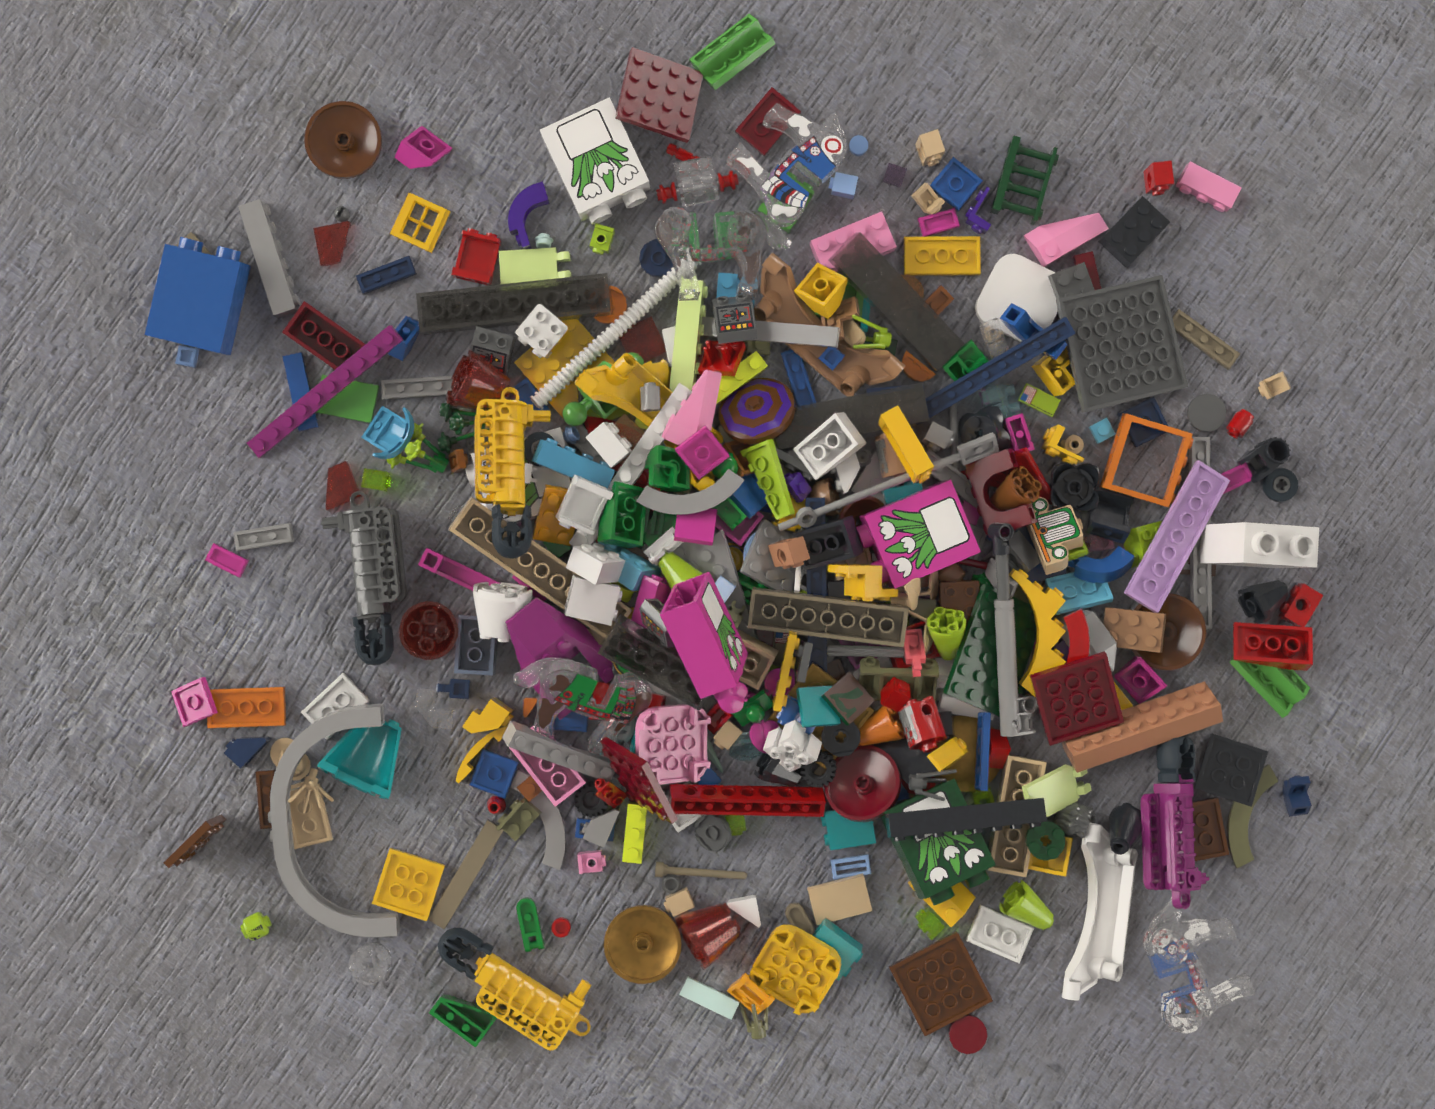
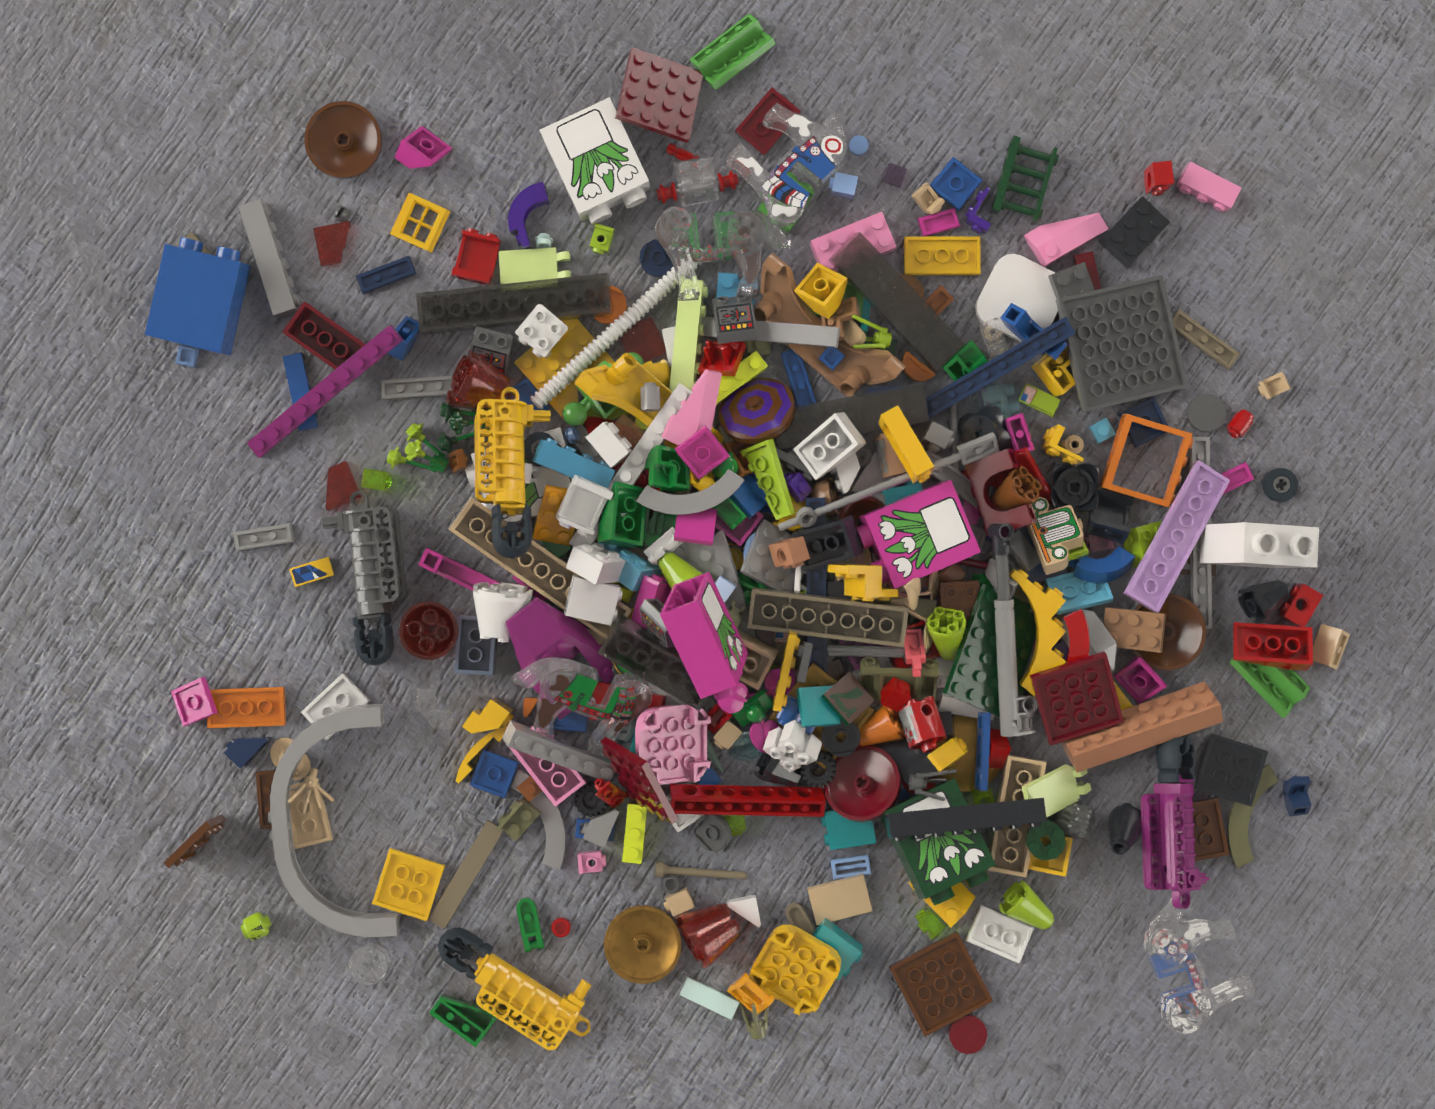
dark pink tile [205,543,249,578] -> none
bright green tile [316,375,379,423] -> none
teal cone [317,719,402,800] -> none
dark azure piece [361,406,414,459] -> none
dark blue plate [436,679,470,699] -> none
red cone [487,796,506,815] -> none
tan brick [915,129,945,167] -> none
white panel [1062,823,1138,1001] -> none
black piece [1237,437,1291,483] -> none
none -> slope [289,557,334,587]
none -> tan panel [1313,624,1350,670]

